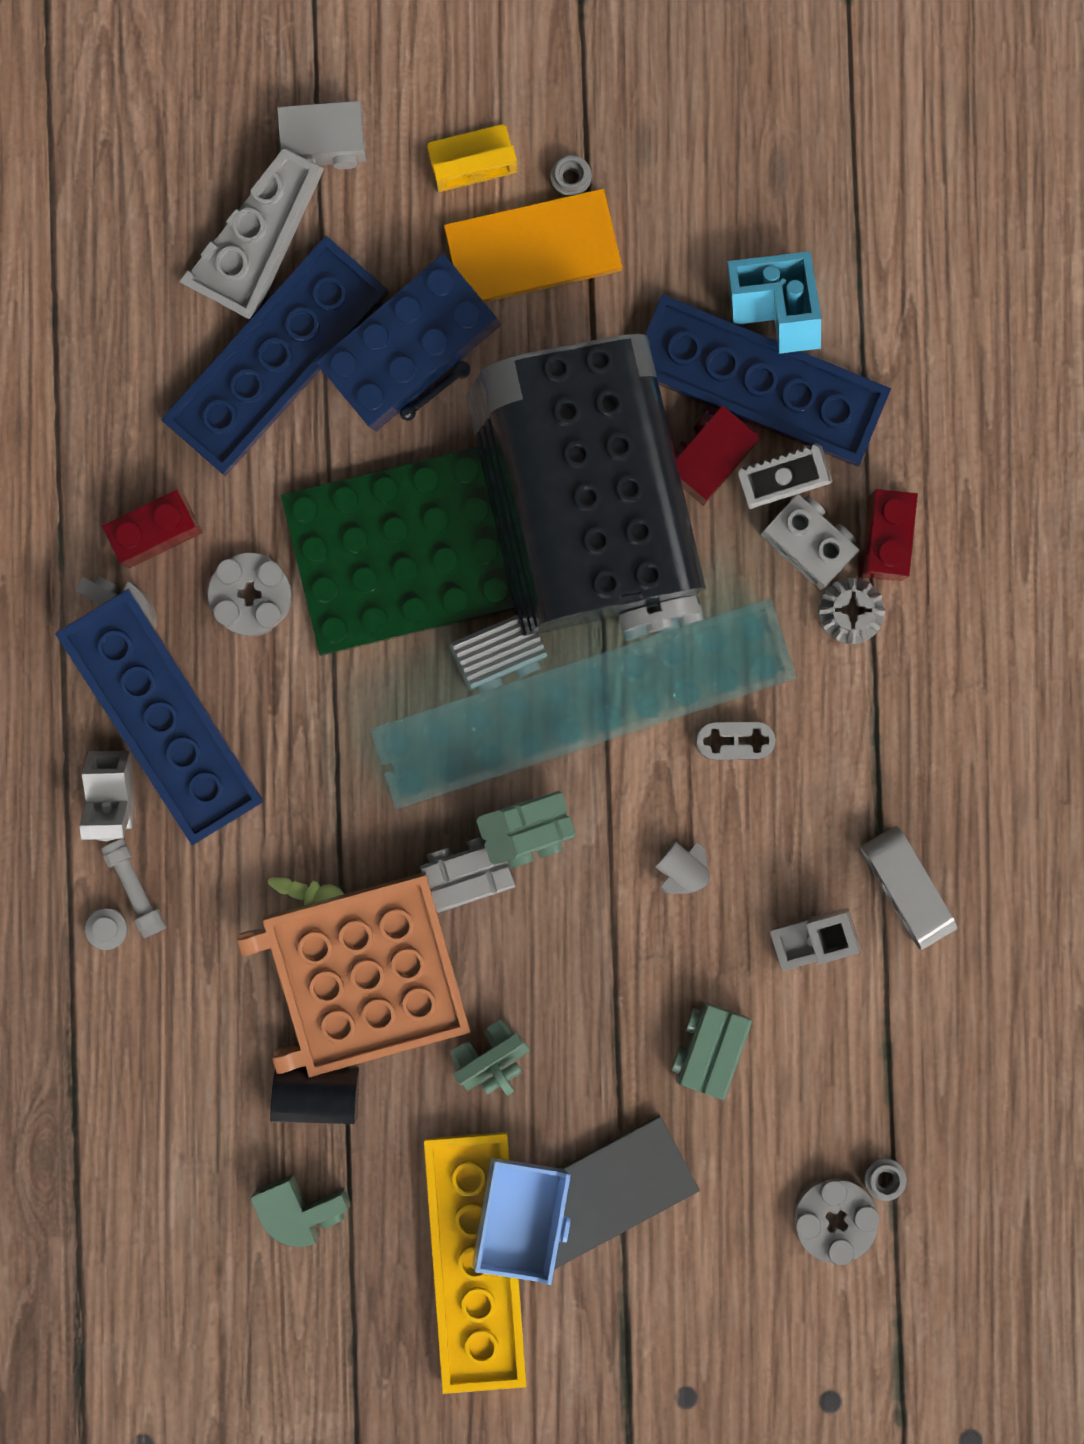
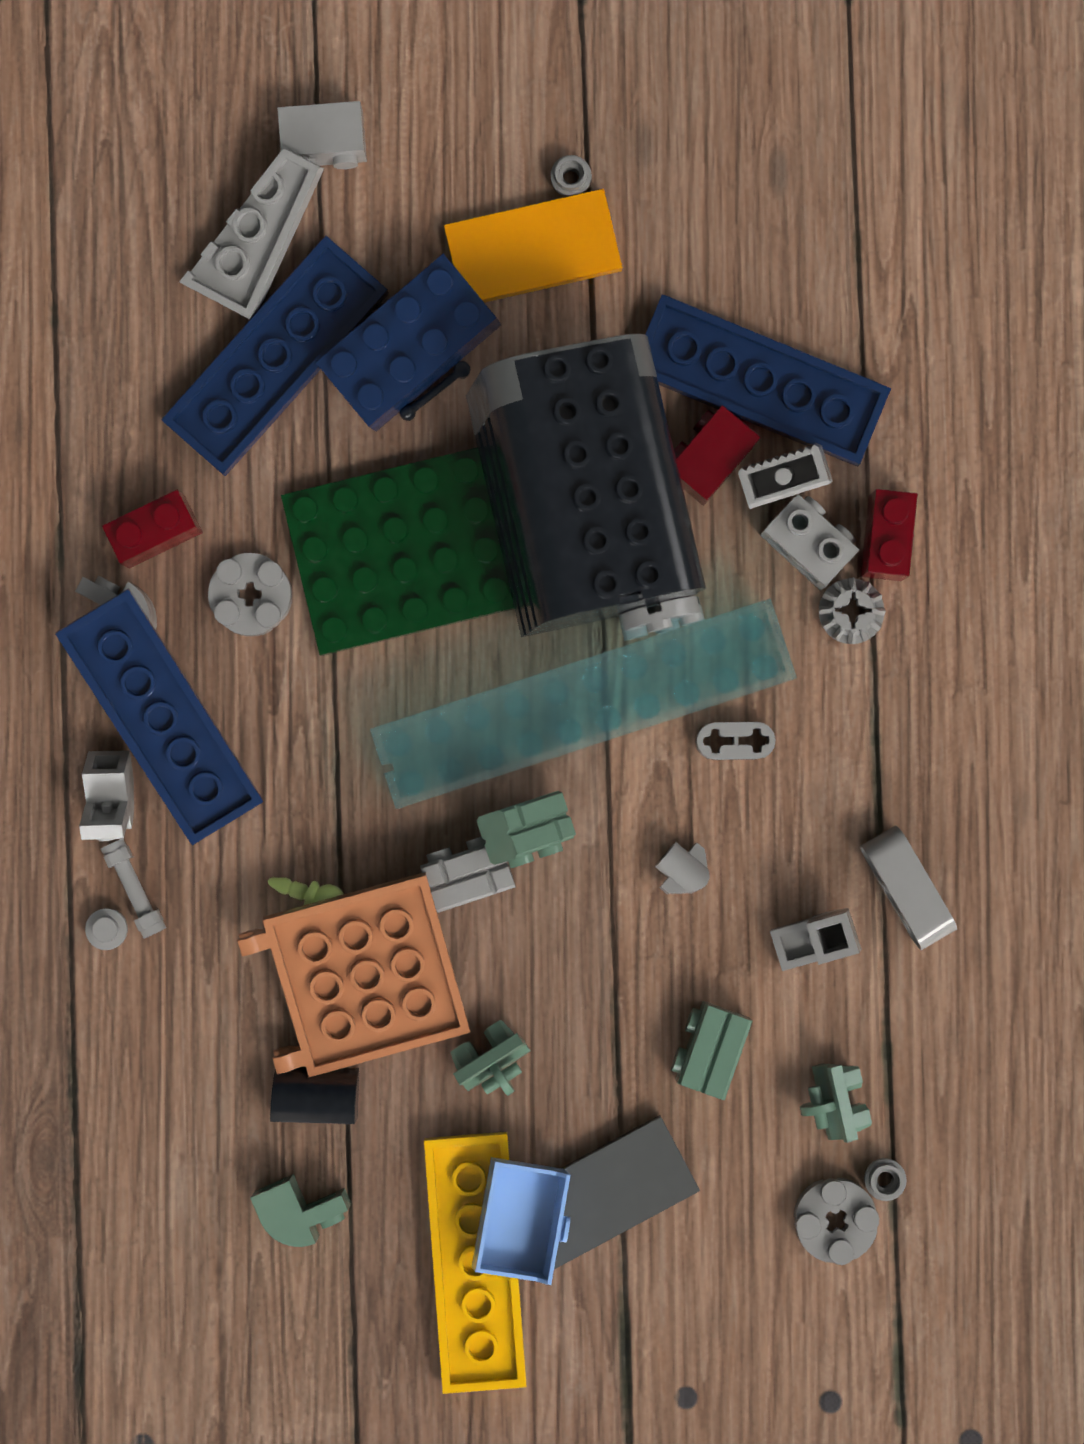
yellow panel [427,124,518,192] -> none
light grey brick [449,615,547,694] -> none
medium azure brick [727,251,821,354] -> none
none -> sand green hips [800,1063,872,1143]

